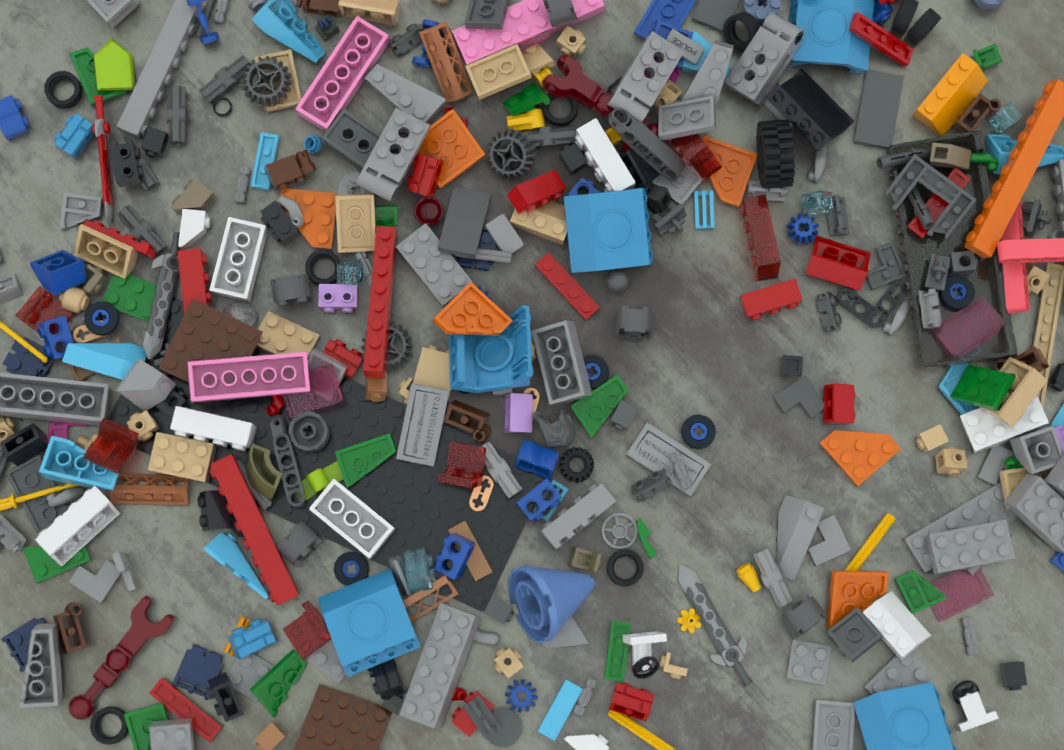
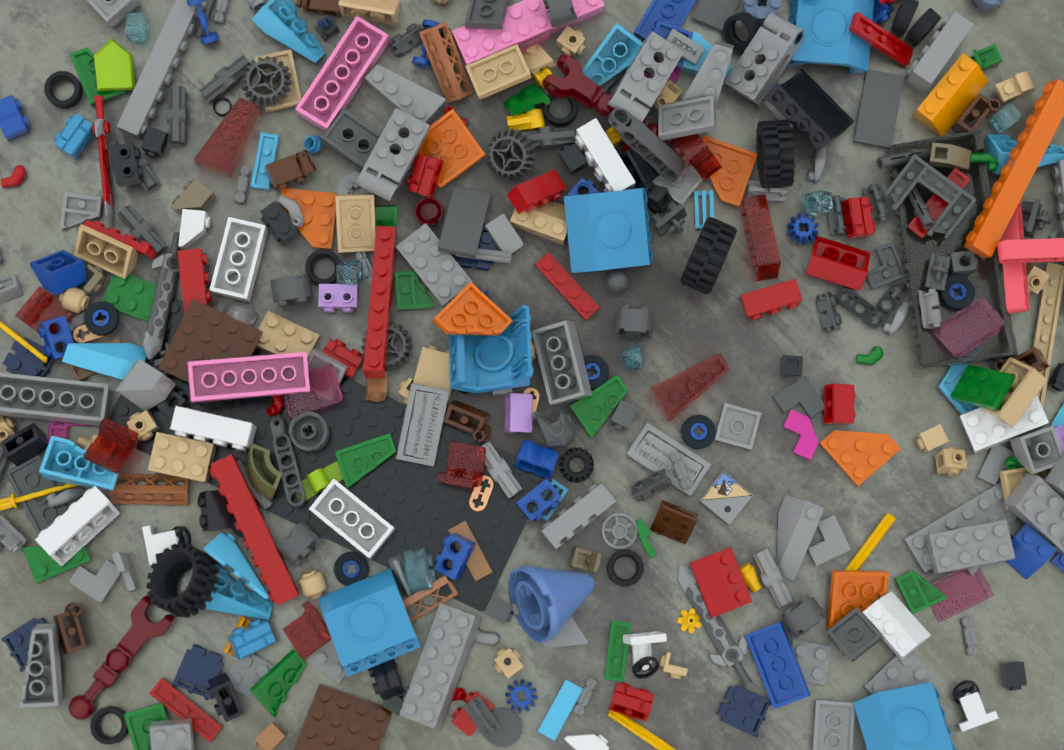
none -> red arm [1,165,26,188]
none -> clear light blue brick [125,13,149,43]
none -> white piece [142,526,191,566]
none -> black tyre [146,543,219,618]
none -> clear red wedge [193,98,260,178]
none -> medium azure wedge [205,564,274,620]
none -> tan head [298,569,327,599]
none -> green wing [395,271,434,311]
none -> medium azure wedge [582,22,643,86]
none -> clear light blue cone [619,345,644,370]
none -> clear red wedge [650,353,729,422]
none -> reddish brown bracket [650,500,698,544]
none -> black tyre [680,217,737,294]
none -> red slope [689,547,753,618]
none -> tile [699,471,753,525]
none -> light grey plate [714,403,762,450]
none -> dark blue plate [717,685,772,737]
none -> blue plate [745,621,811,709]
none -> dark pink tile [783,409,819,460]
none -> red brick [841,197,876,239]
none -> green arm [856,346,884,365]
none -> dark grey hinge [862,183,891,224]
none -> light grey brick [905,12,974,94]
none -> tan brick [994,71,1036,103]
none -> blue slope [1005,524,1057,579]

